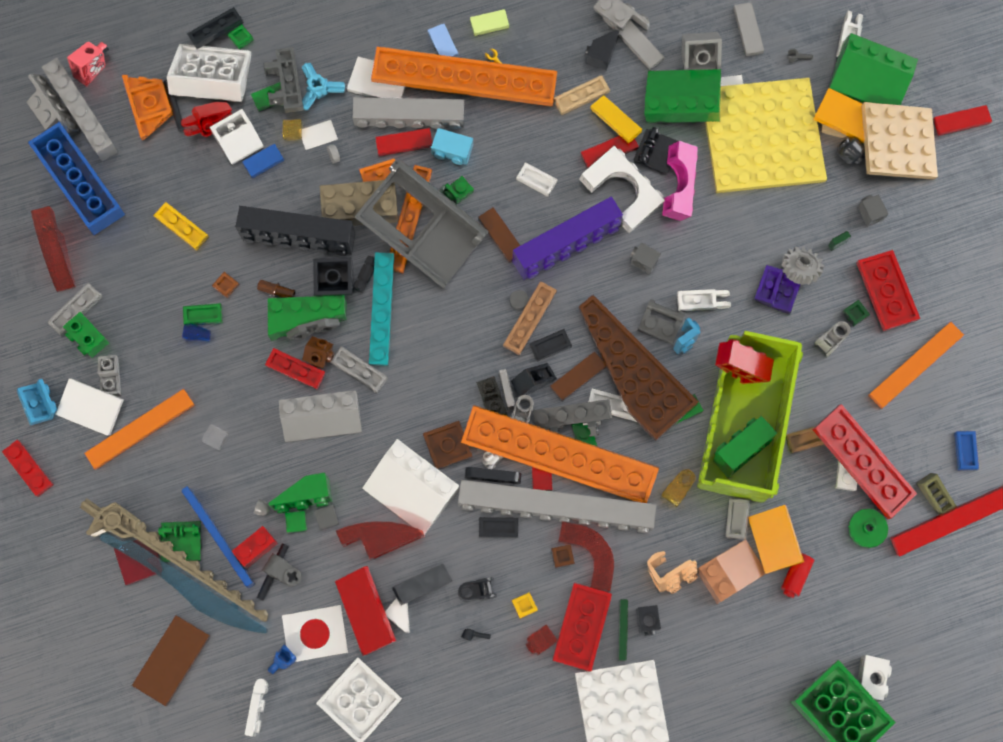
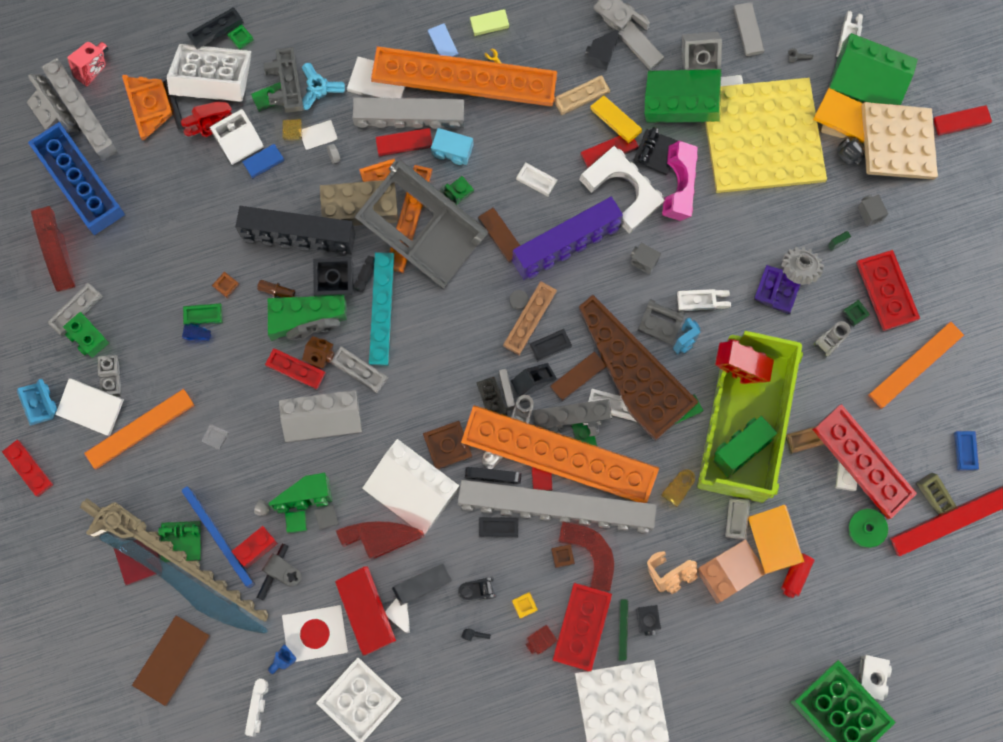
yellow tile [153,202,209,251] -> none

